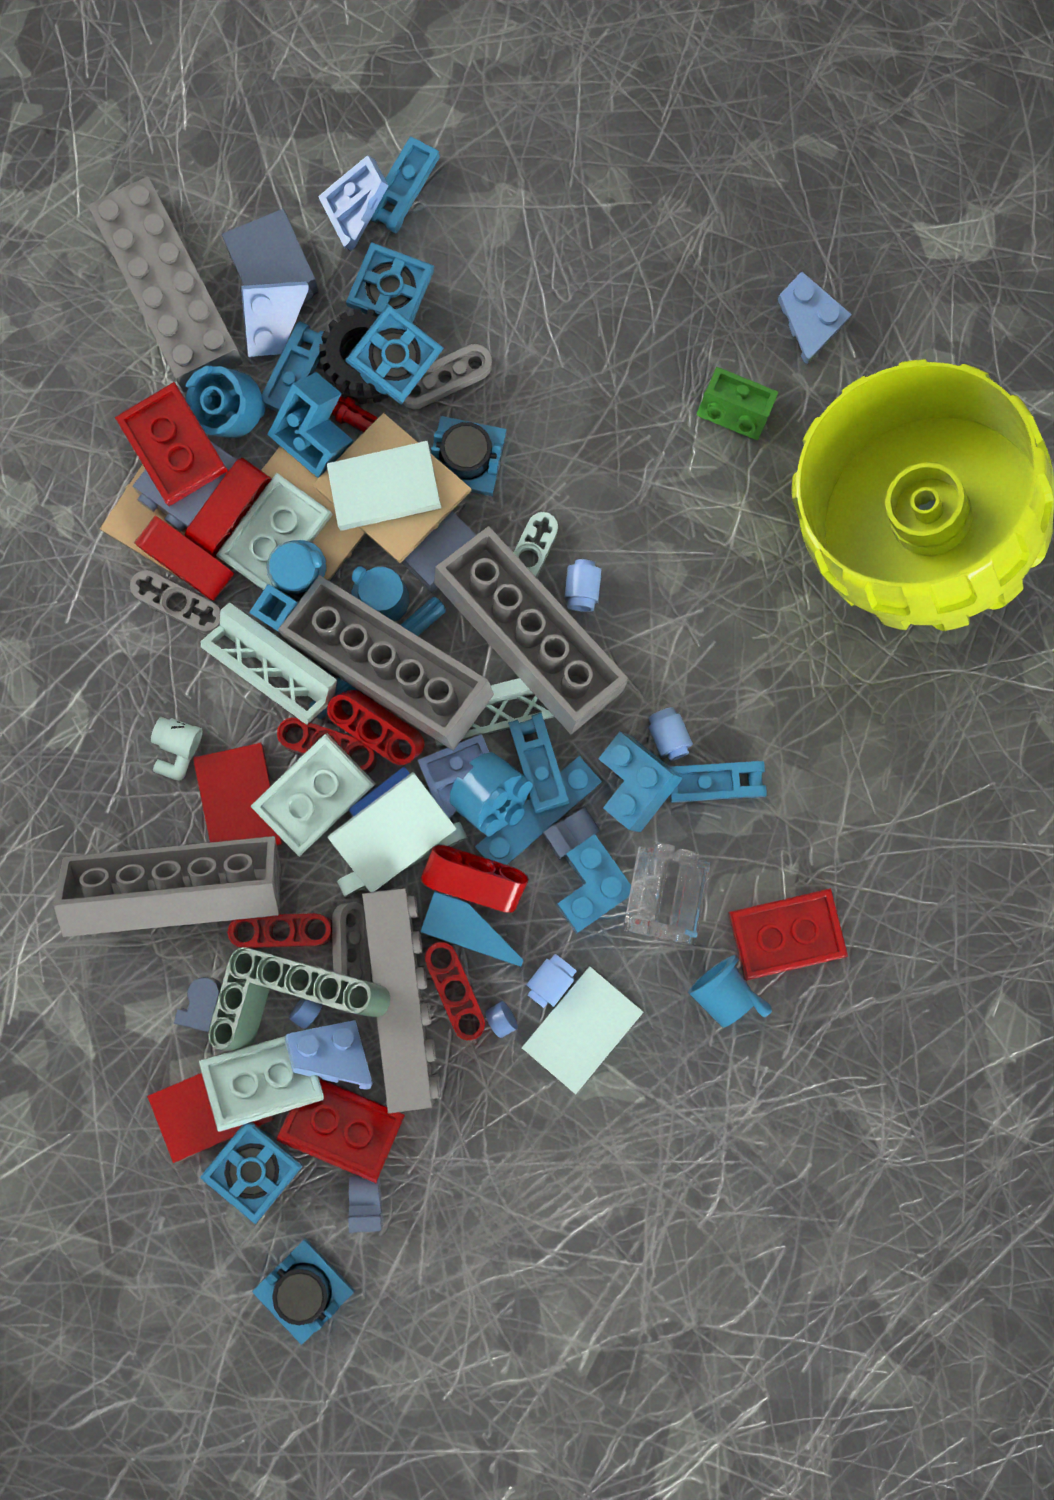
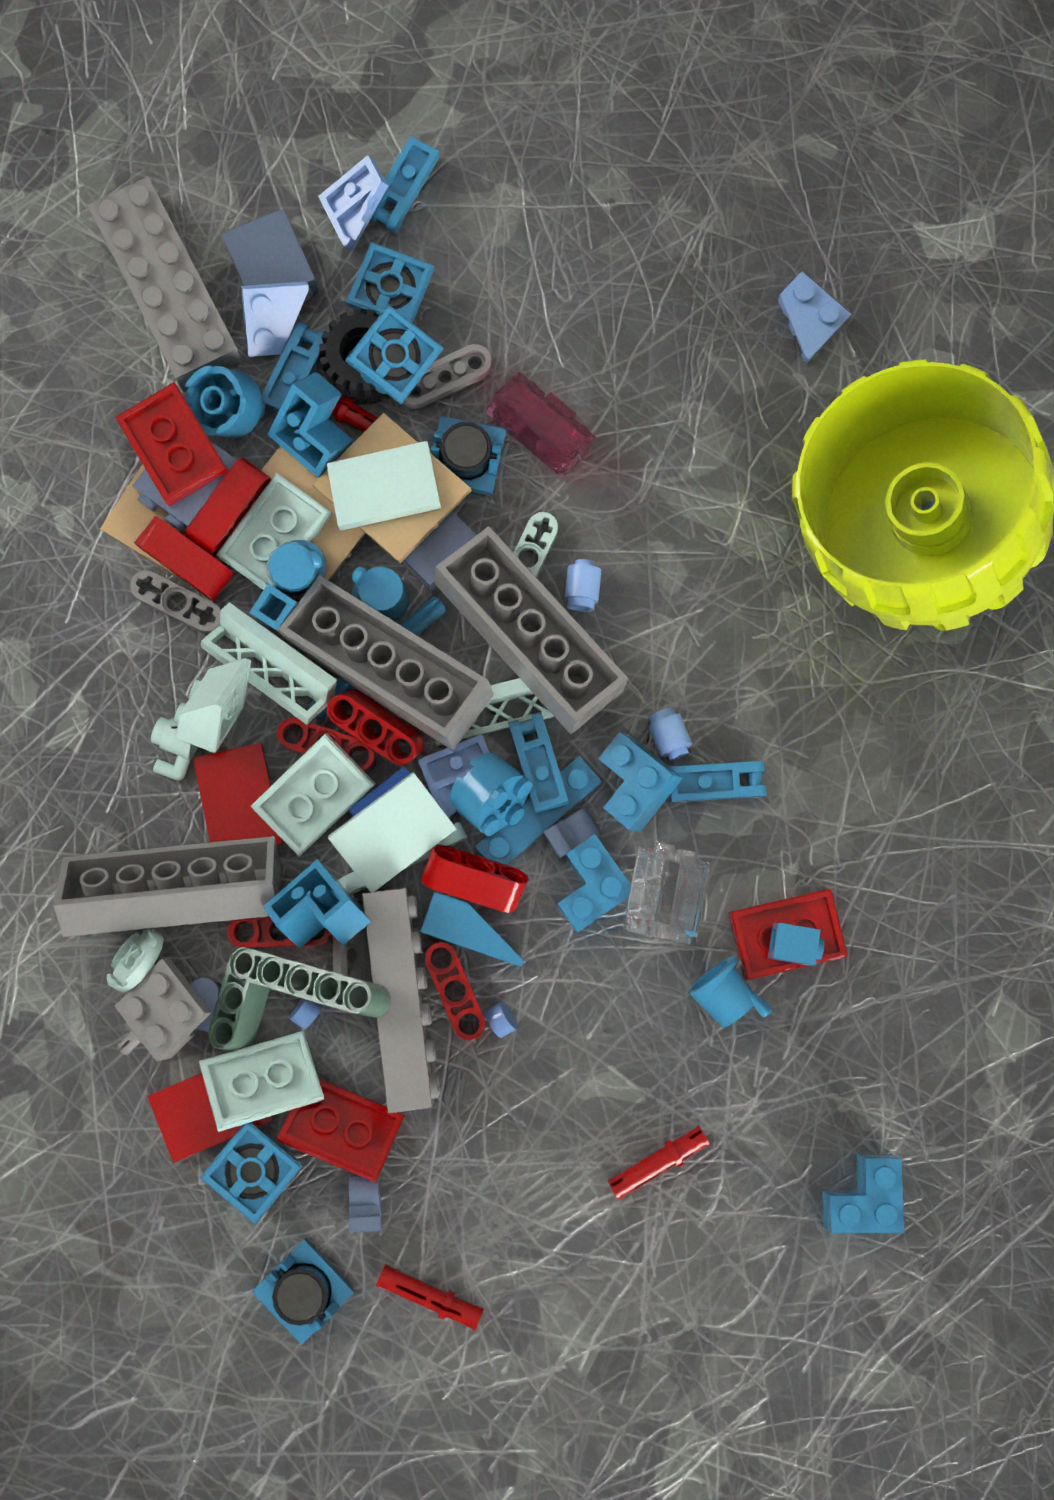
light blue wing [285,1020,372,1090] -> none
light aqua tile [521,966,643,1094] -> none
light blue brick [526,954,577,1008] -> none
bright green bracket [697,367,778,440] -> none
none -> light aqua tile [107,928,164,993]
none -> light grey plate [114,957,212,1062]
none -> light aqua slope [174,658,251,753]
none -> dark azure brick [263,859,371,949]
none -> red pin [376,1264,484,1331]
none -> clear pink piece [486,372,596,478]
none -> red pin [607,1125,711,1201]
none -> dark azure brick [768,922,824,966]
none -> dark azure brick [822,1154,904,1233]

